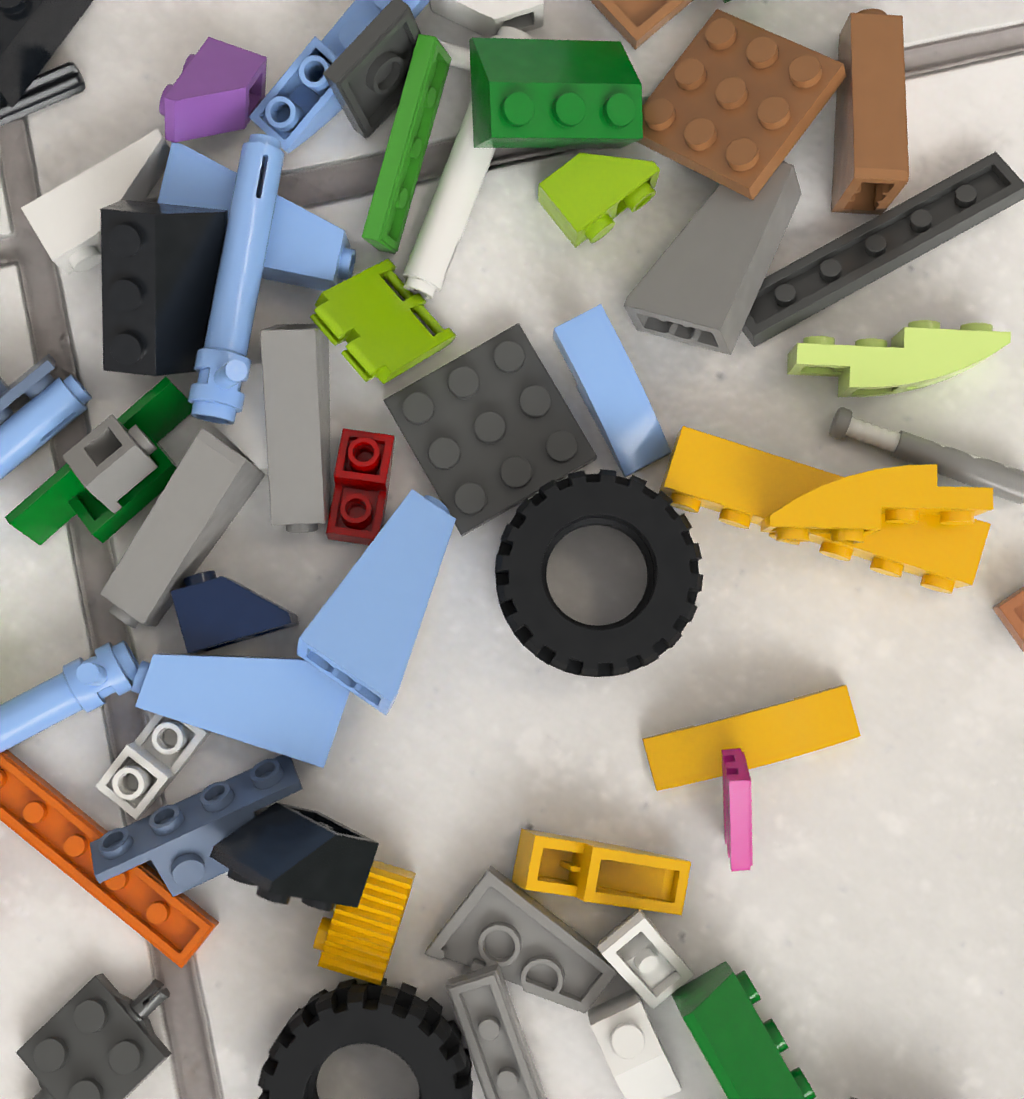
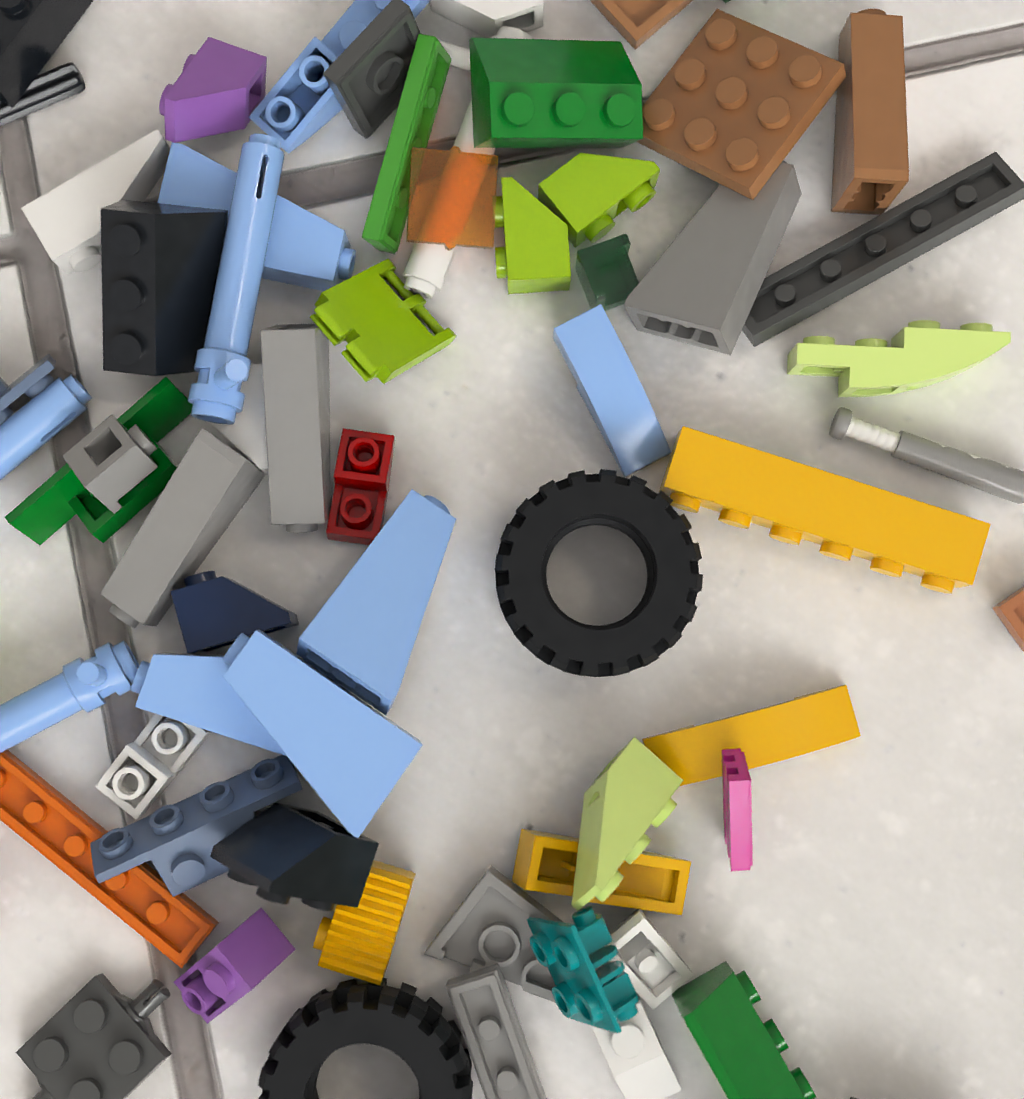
dark grey plate [383,323,597,536] -> none
yellow slope [761,464,993,544] -> none
none -> medium lavender slope [174,908,296,1024]
none -> light blue slope [222,629,422,839]
none -> clear orange piece [406,146,498,251]
none -> lime slope [492,177,571,294]
none -> teal hinge [526,906,639,1034]
none -> yellowish green slope [571,737,683,911]
none -> clear green panel [575,234,639,311]

